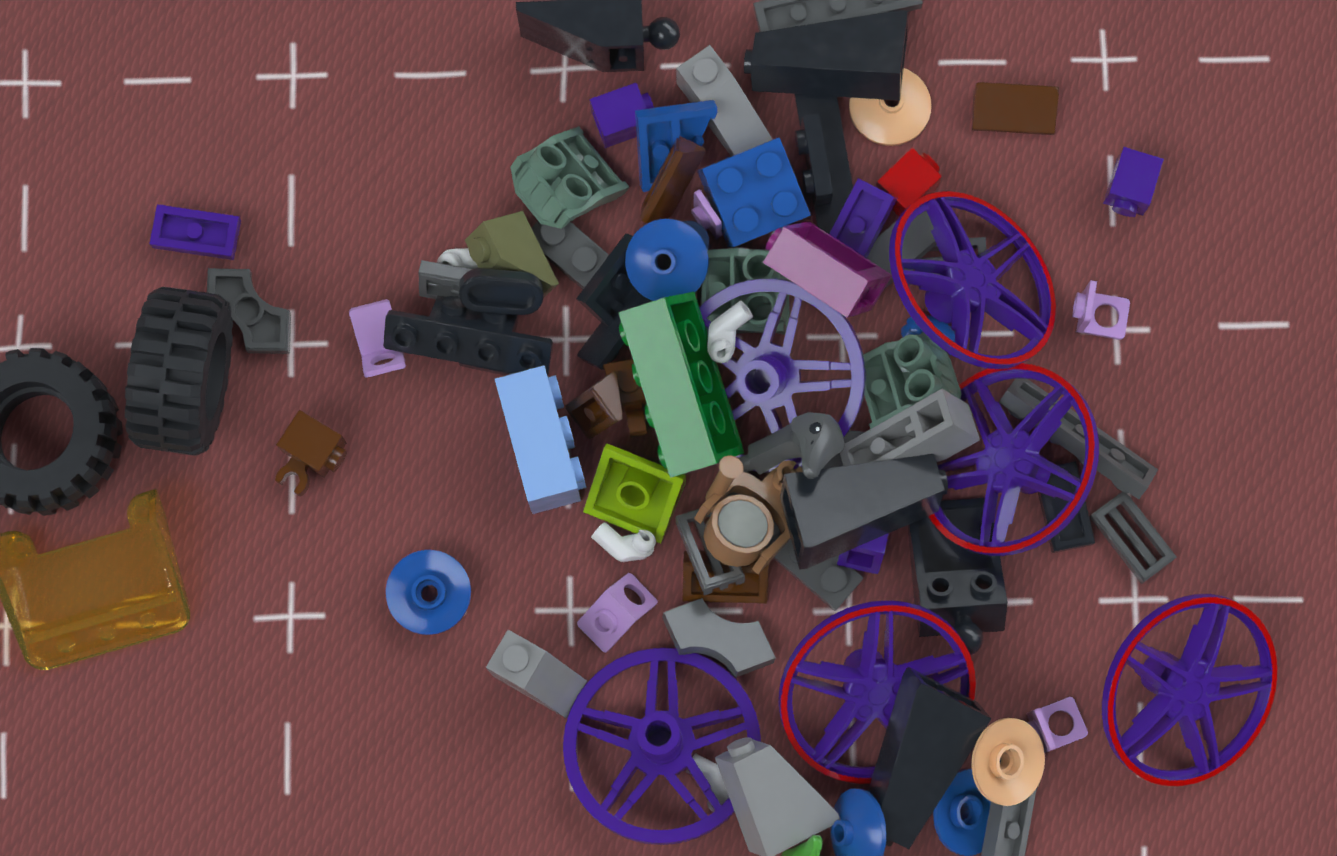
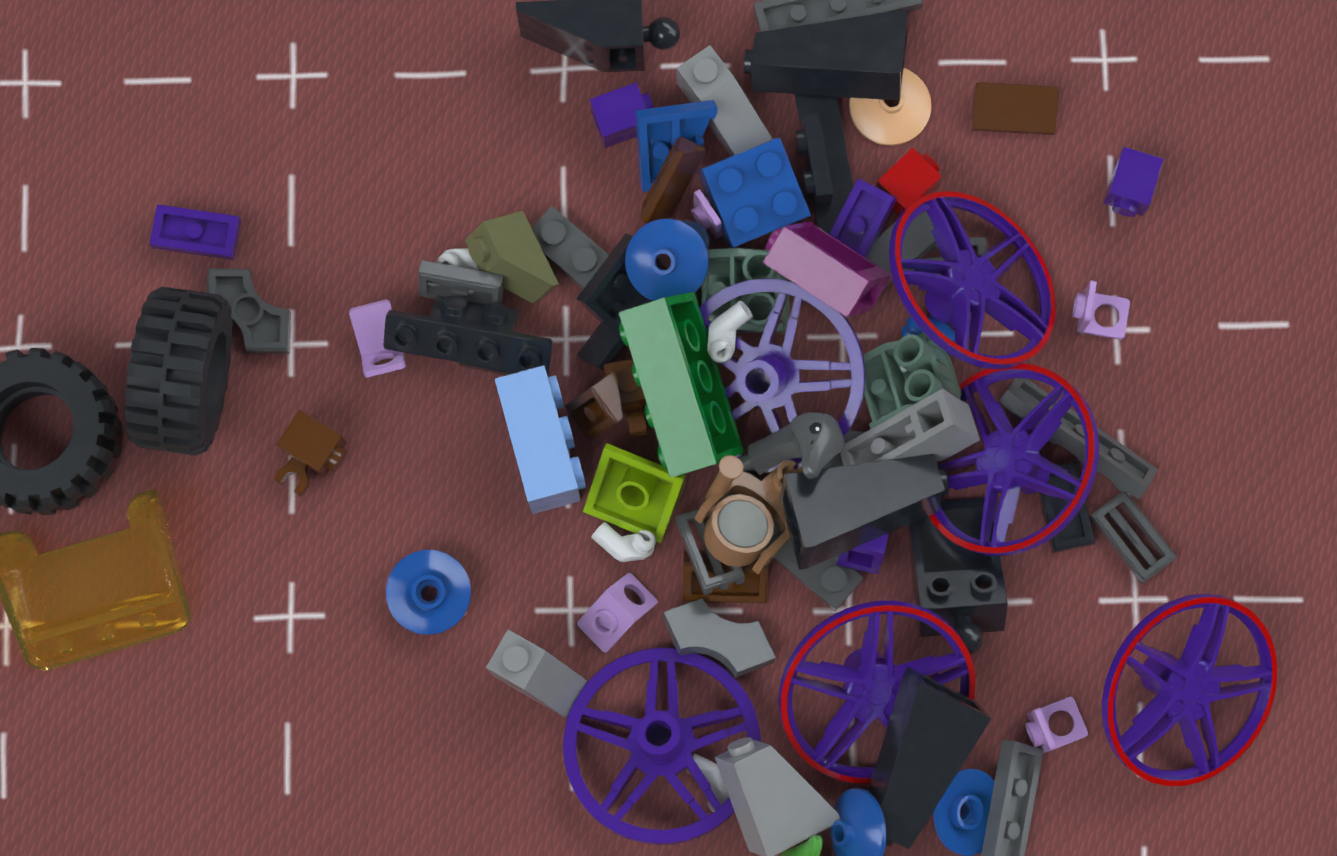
black tile [459,268,544,315] -> none
sand green slope [510,126,629,229] -> none
light nougat dish [972,718,1045,806] -> none

